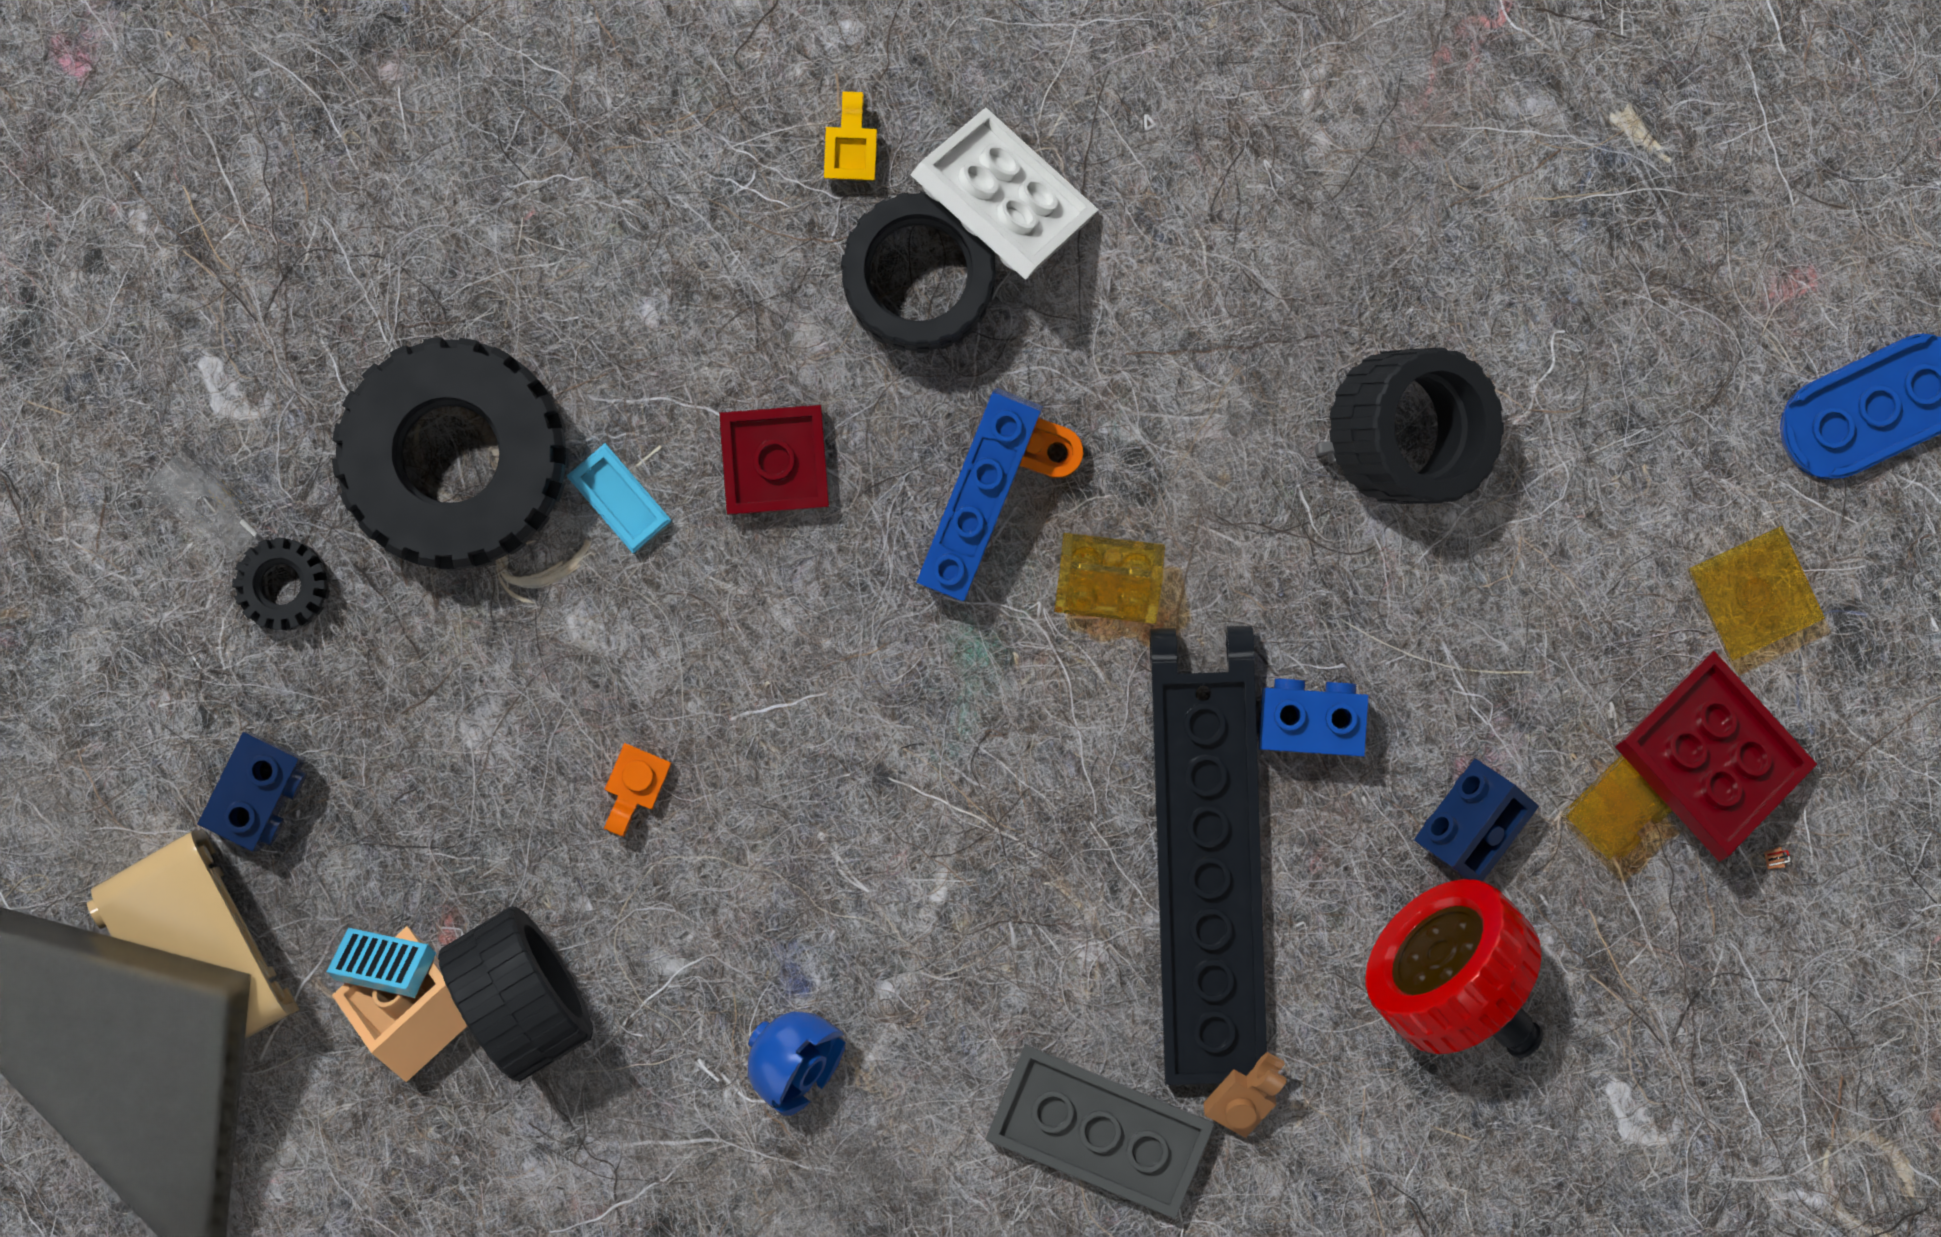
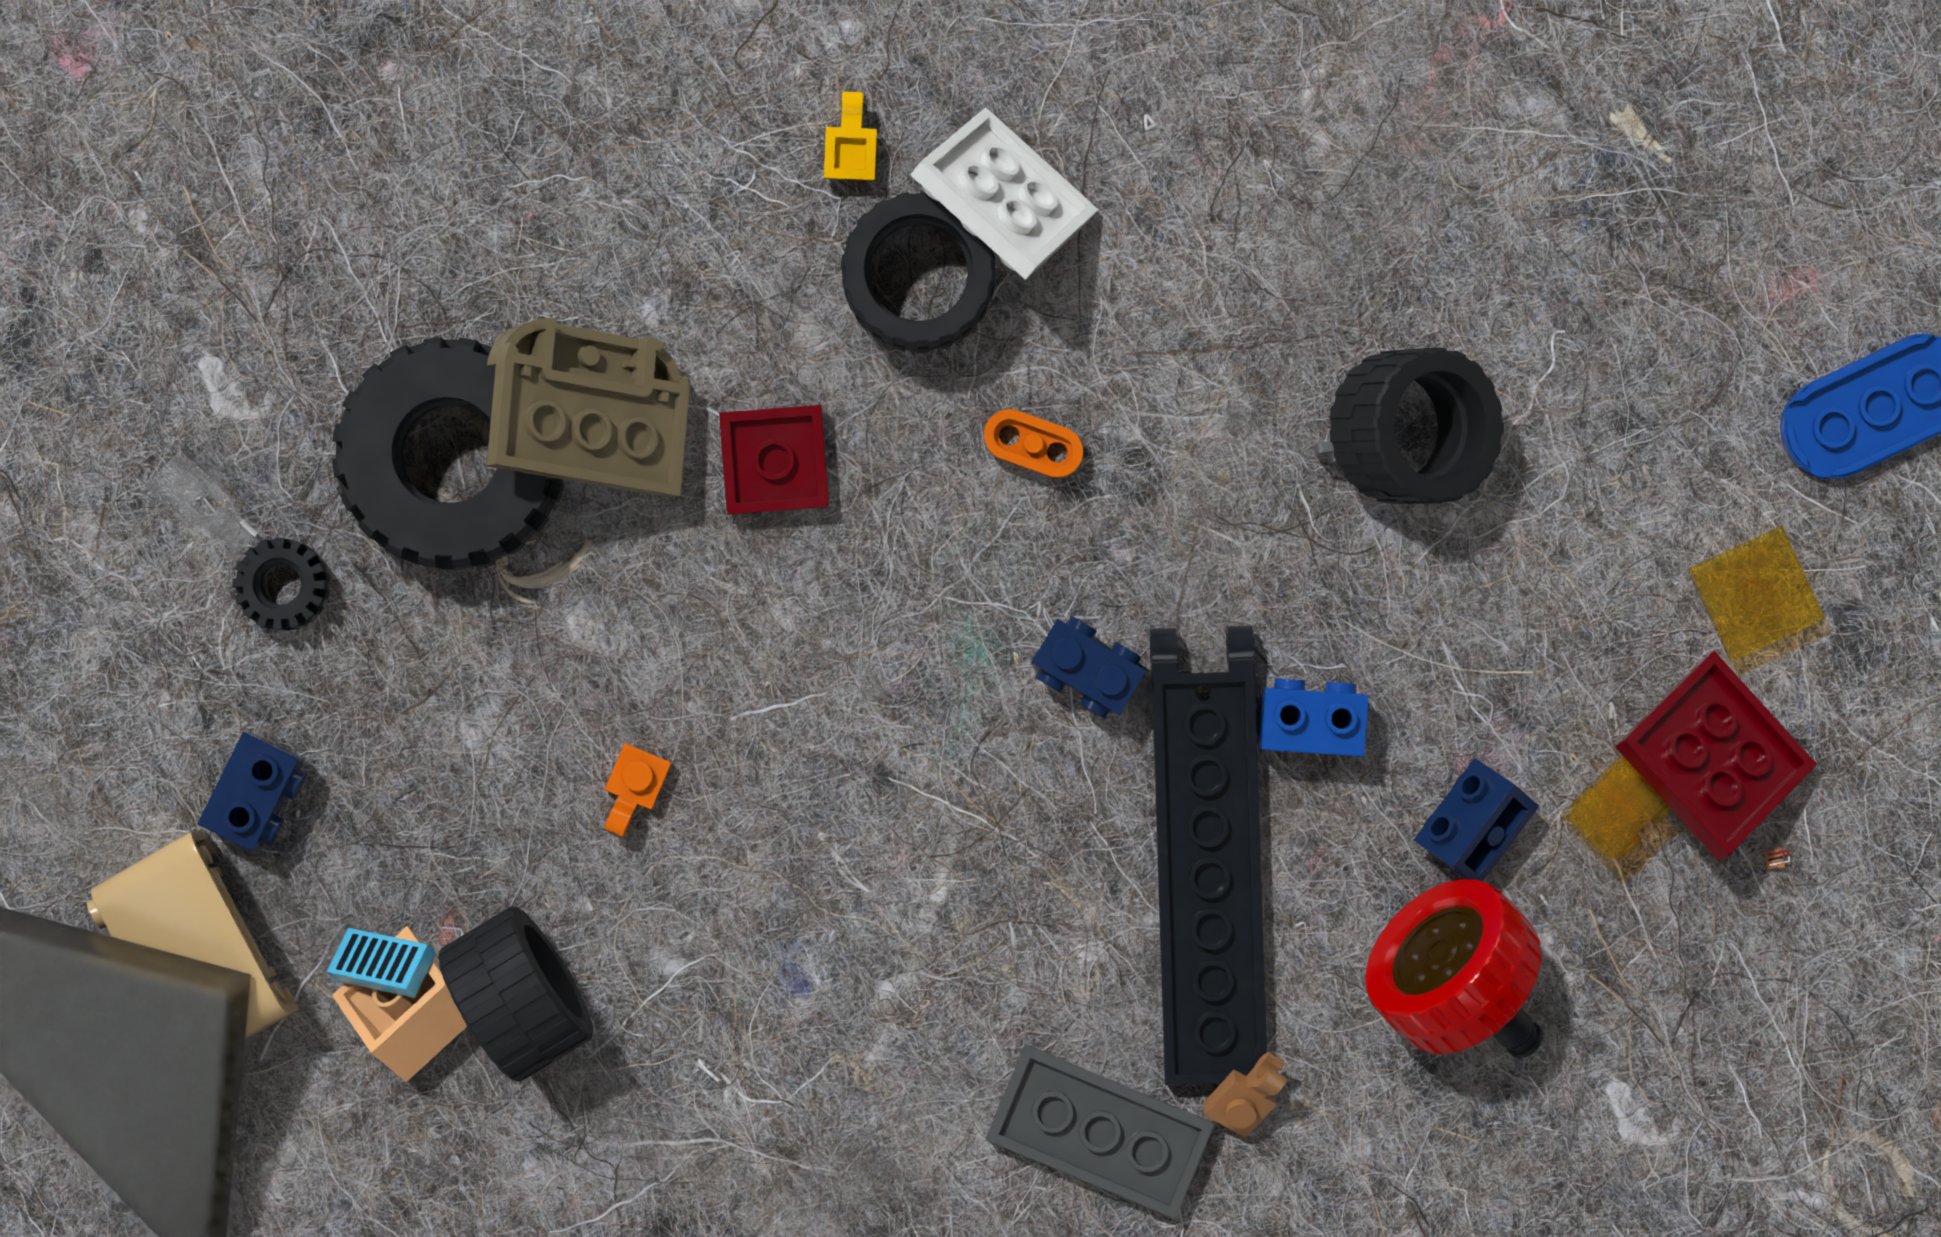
medium azure tile [567,443,672,554] -> none
blue cylinder [747,1011,846,1116] -> none
blue brick [916,387,1043,602] -> none
clear yellow brick [1054,533,1165,624] -> none
none -> dark tan plate [486,318,689,498]
none -> dark blue brick [1031,616,1146,719]

